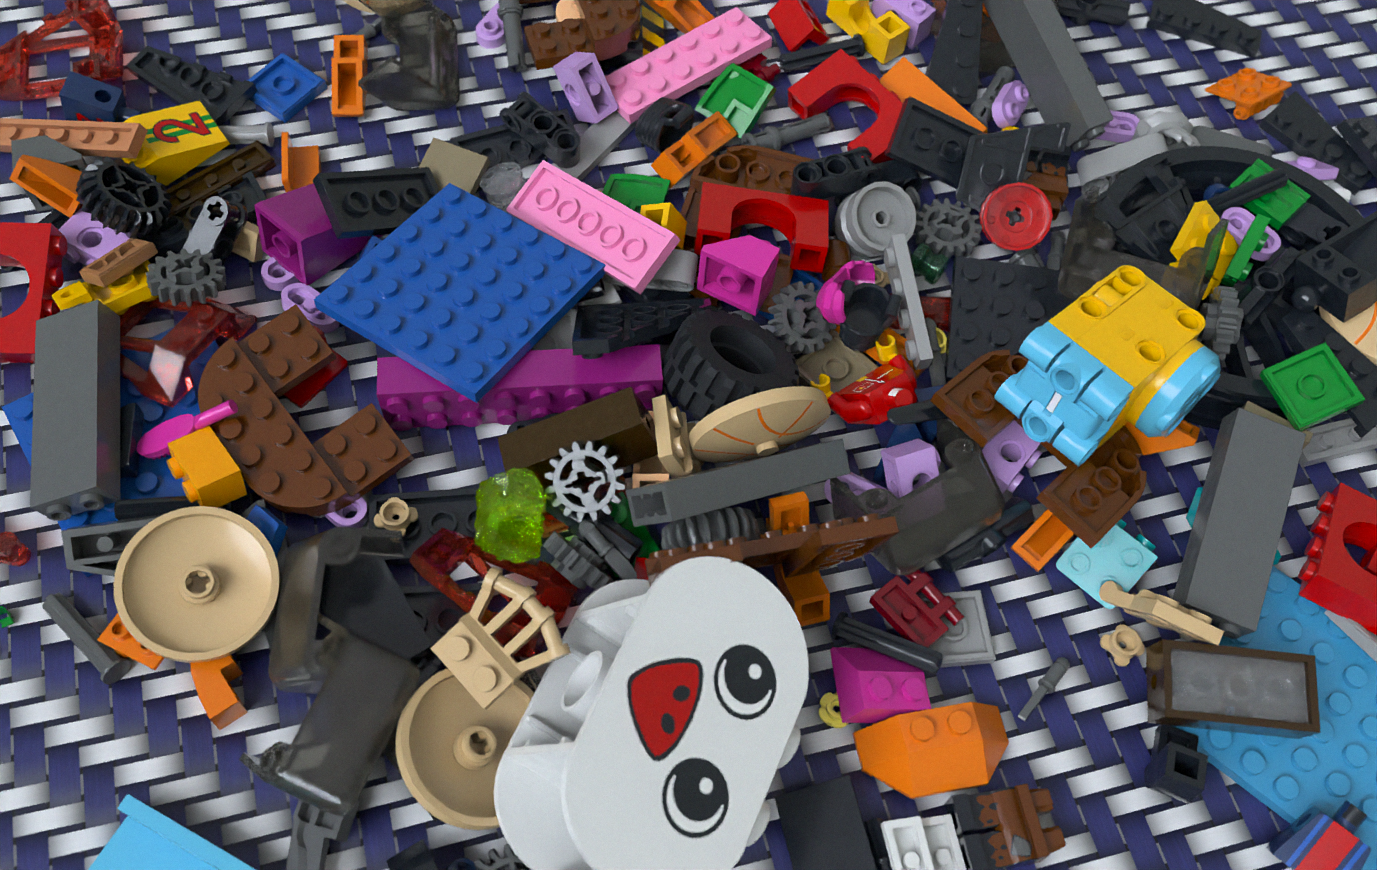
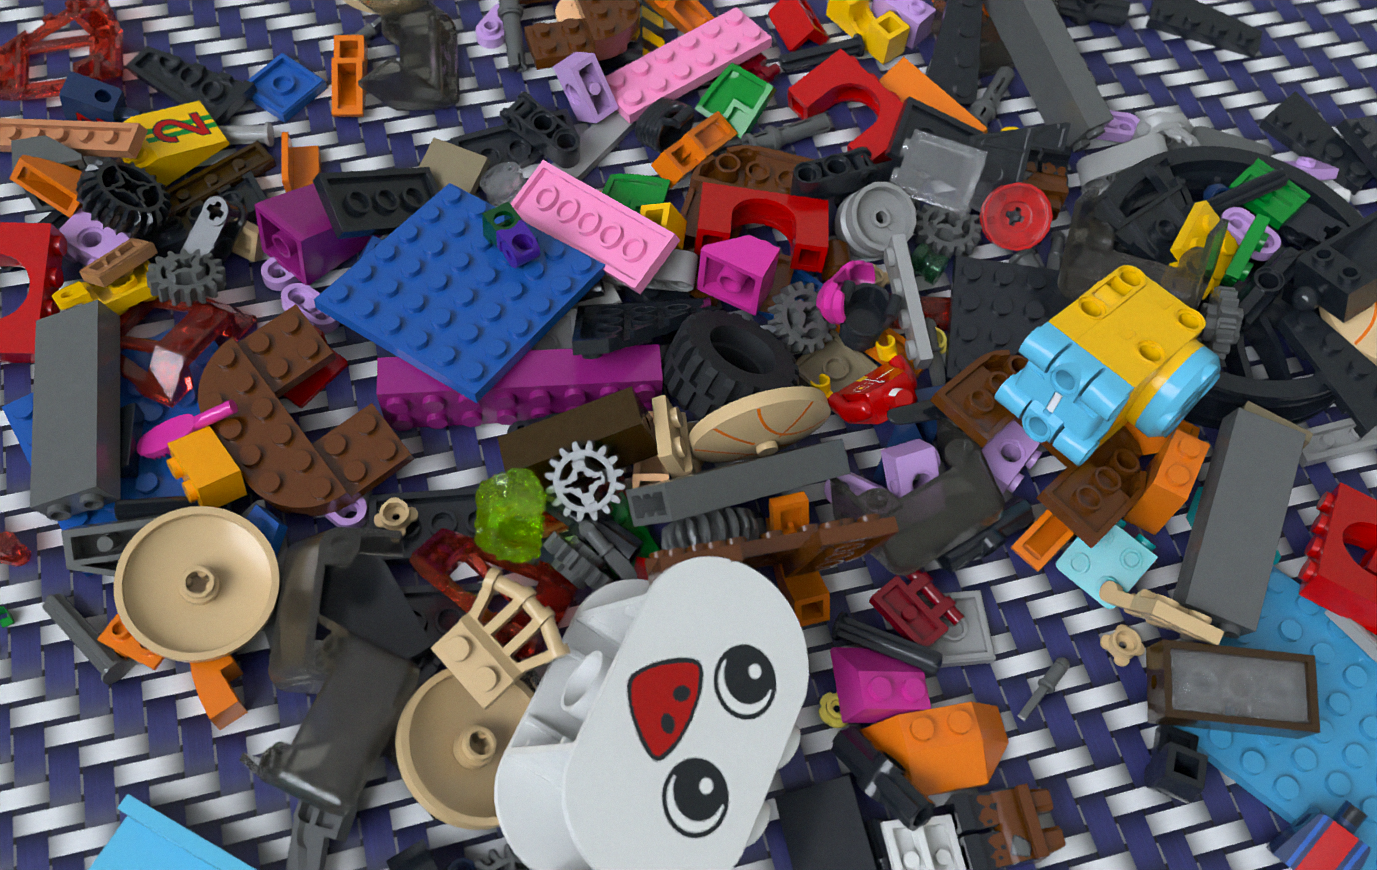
lavender plate [992,80,1030,129] -> none
orange hinge [1205,68,1292,120] -> none
green plate [1259,342,1365,431] -> none
none -> dark purple leg [482,201,541,268]
none -> black piece [831,725,936,831]
none -> clear panel [889,129,988,220]
none -> orange brick [1123,429,1210,535]

